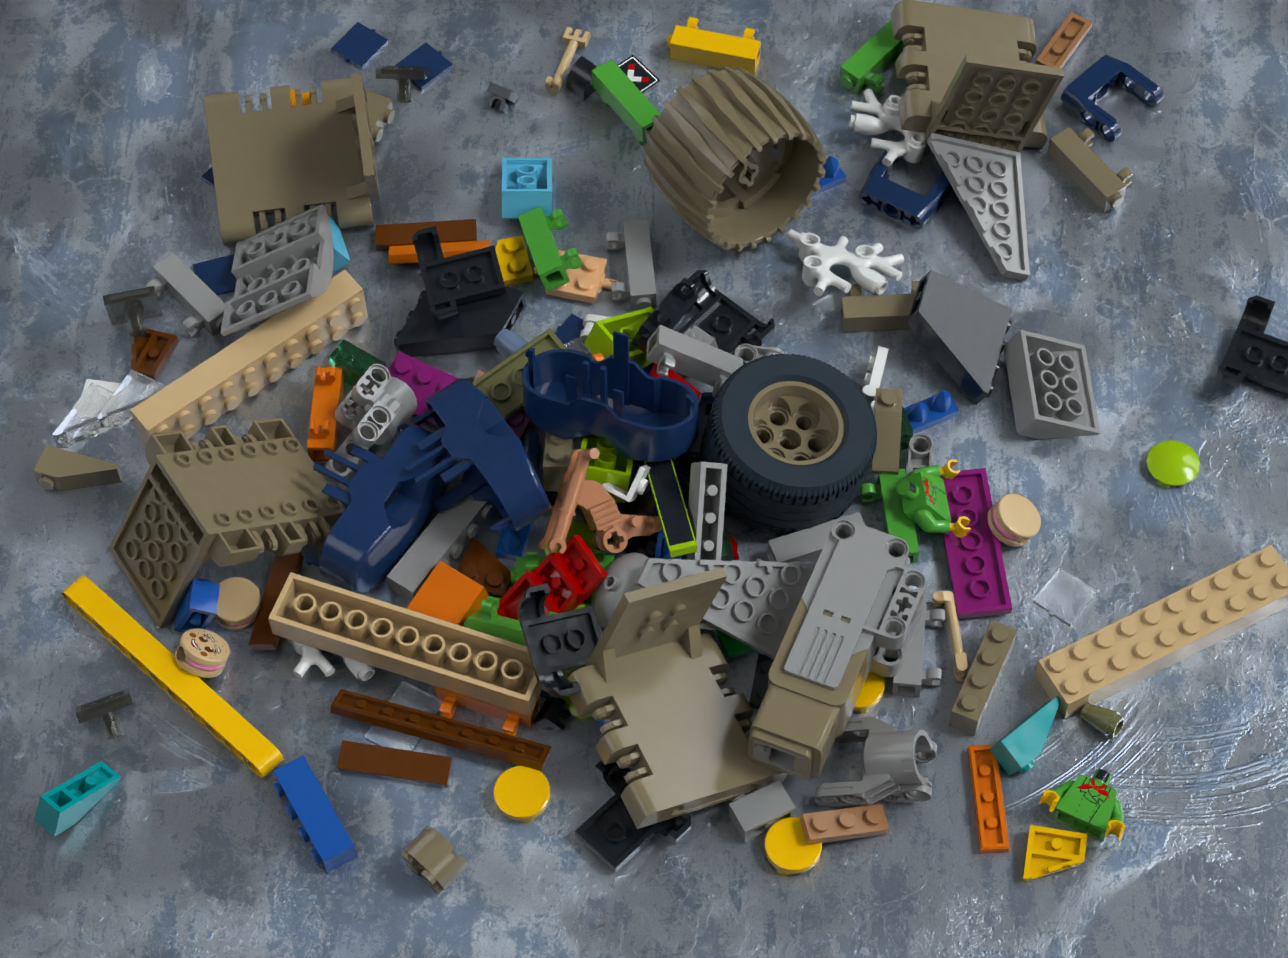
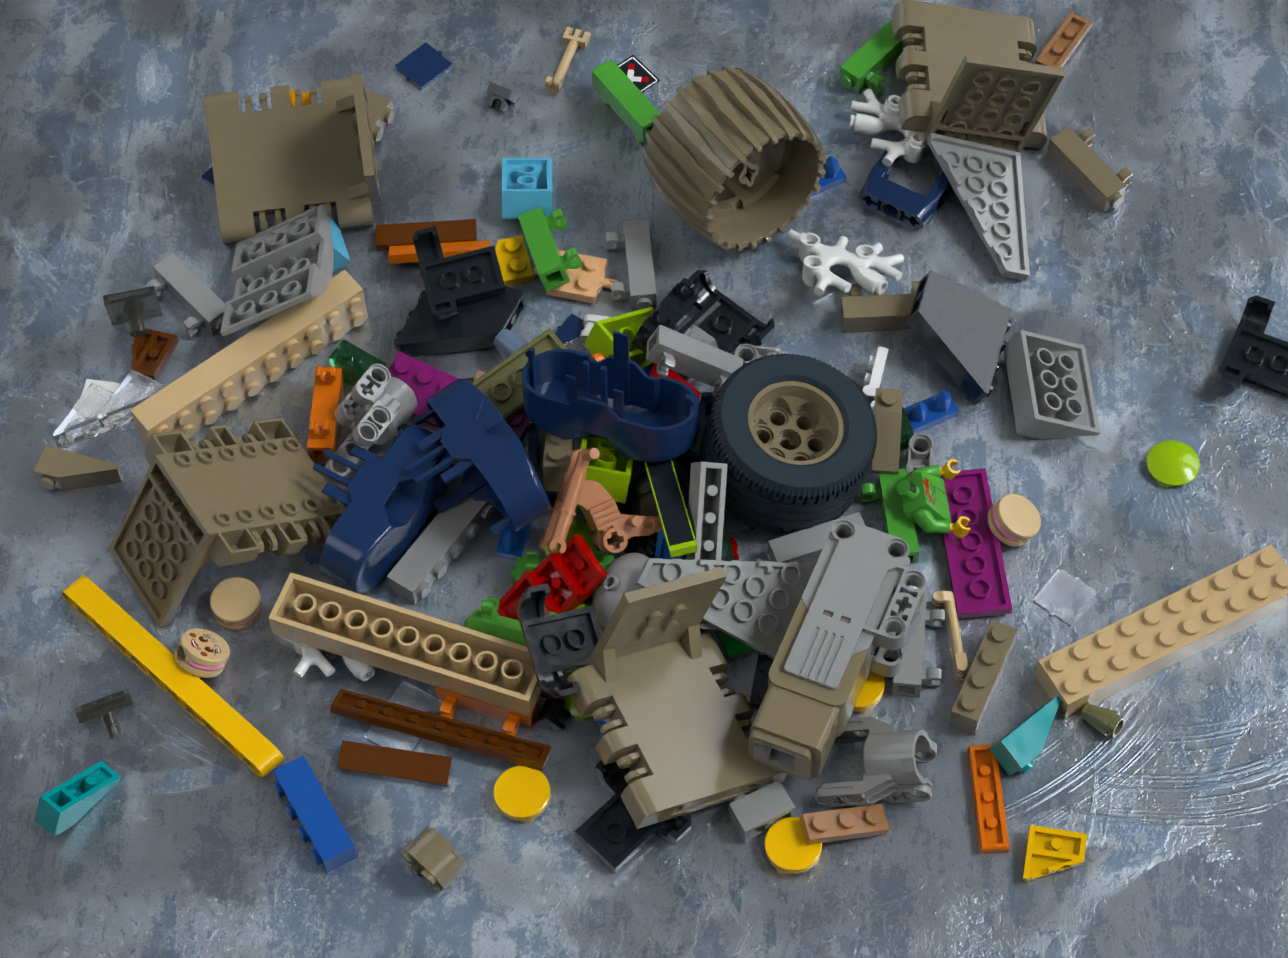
blue brick [174,579,220,633] -> none
dark blue piece [192,254,237,296] -> none
reddish brown tile [248,552,304,650] -> none
dark blue piece [331,22,389,69] -> none
clear smoke tile [376,65,431,103] -> none
orange brick [406,560,489,626] -> none
reddish brown wing [457,538,512,598] -> none
black brick [566,56,597,101] -> none
white bracket [602,465,651,502] -> none
yellow brick [666,17,761,75] -> none
bright green torso [1038,769,1125,842] -> none
dark blue connector [1061,55,1164,142] -> none

